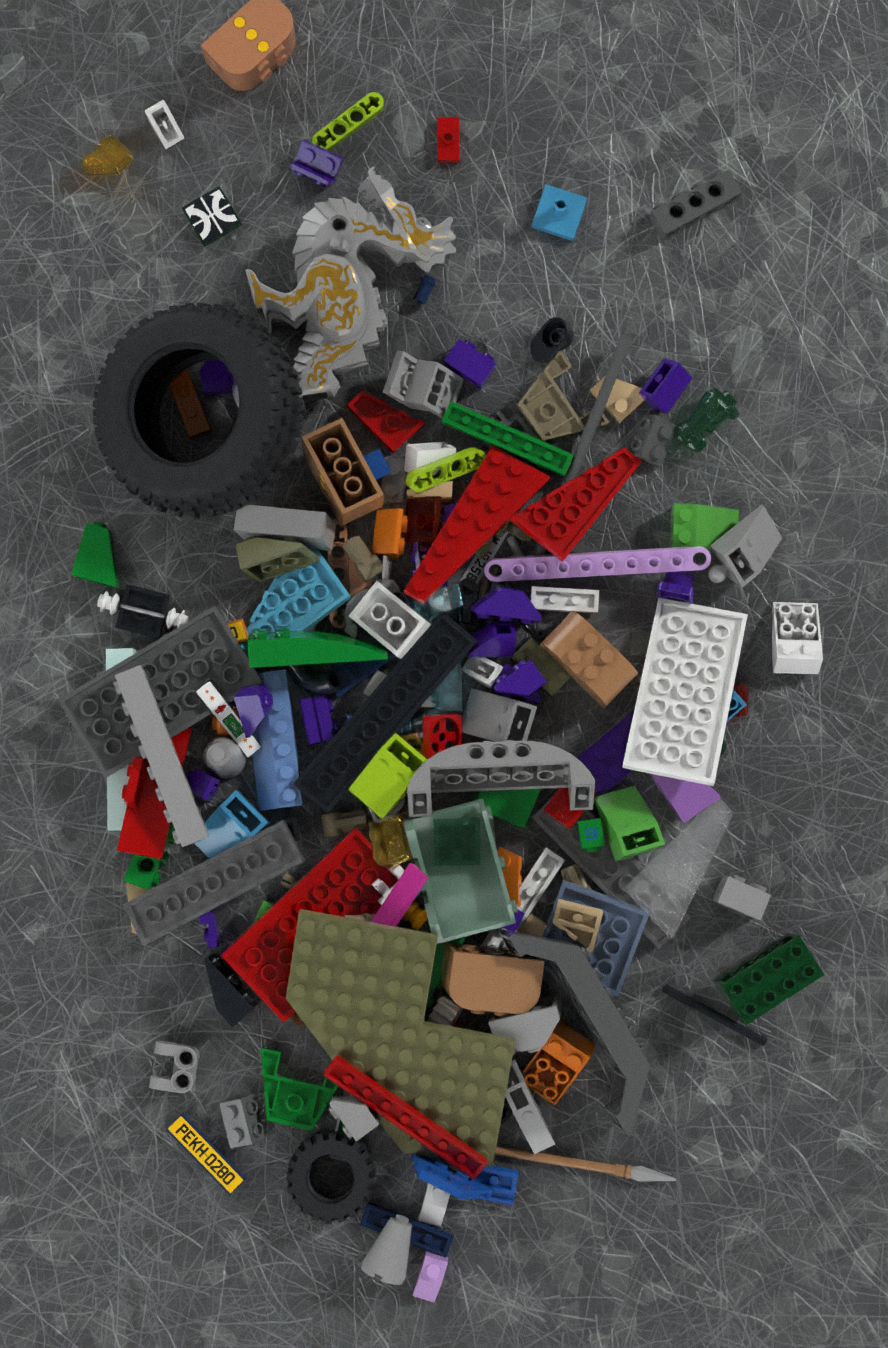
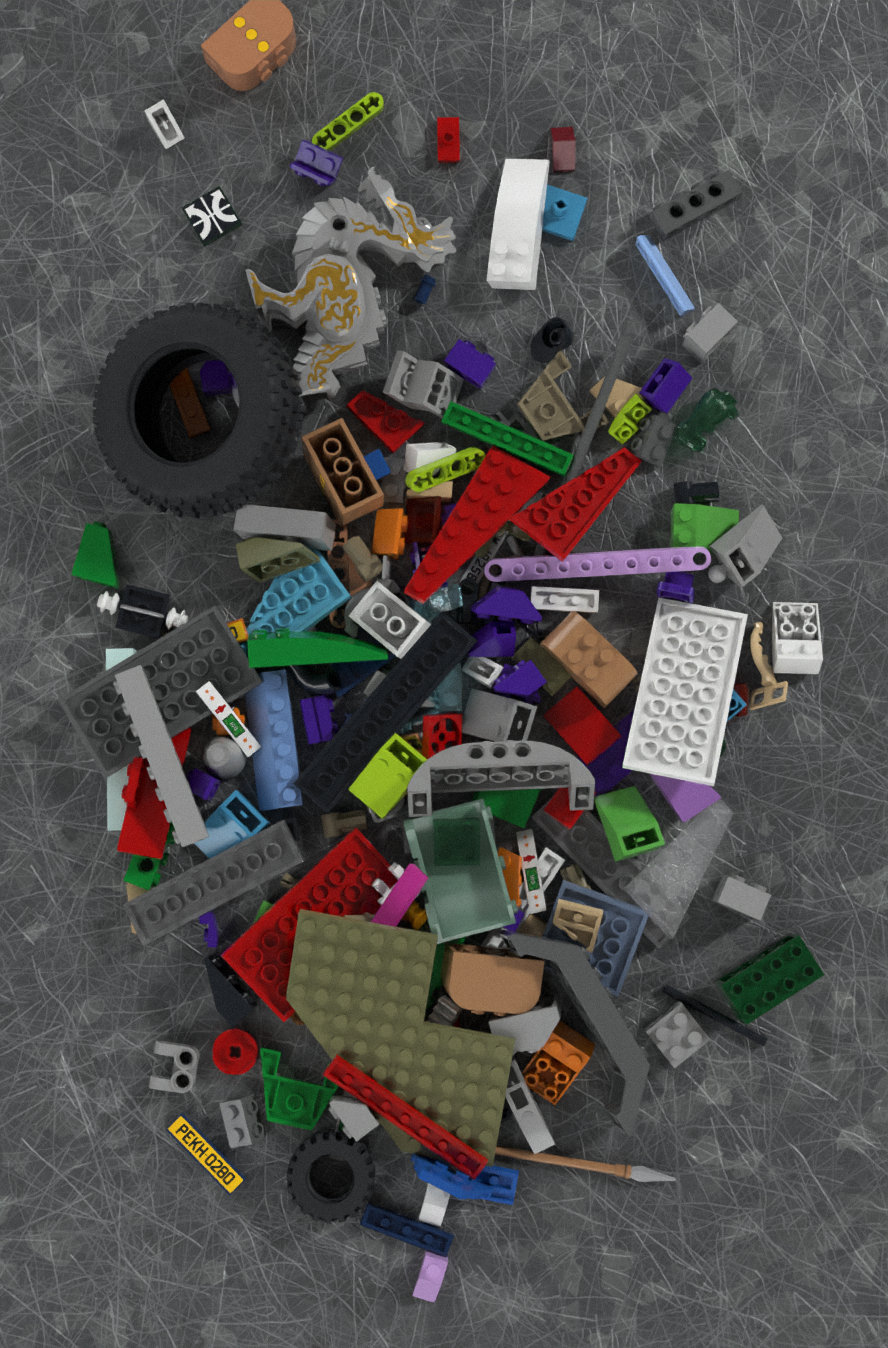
clear yellow slope [81,134,134,176] -> none
dark purple slope [234,685,273,738] -> none
light grey cone [361,1214,412,1285] -> none
clear yellow bracket [368,815,412,868] -> none
green brick [576,818,605,853] -> none
none -> red plate [212,1028,259,1075]
none -> white slope [487,159,550,290]
none -> white sticker [516,829,546,914]
none -> red tile [543,686,622,766]
none -> dark red slope [551,127,575,172]
none -> lime slope [608,394,652,444]
none -> light blue slope [635,235,695,317]
none -> light grey brick [643,1001,710,1069]
none -> black piece [673,481,719,504]
none -> light grey brick [682,303,738,364]
none -> tan piece [749,622,788,710]

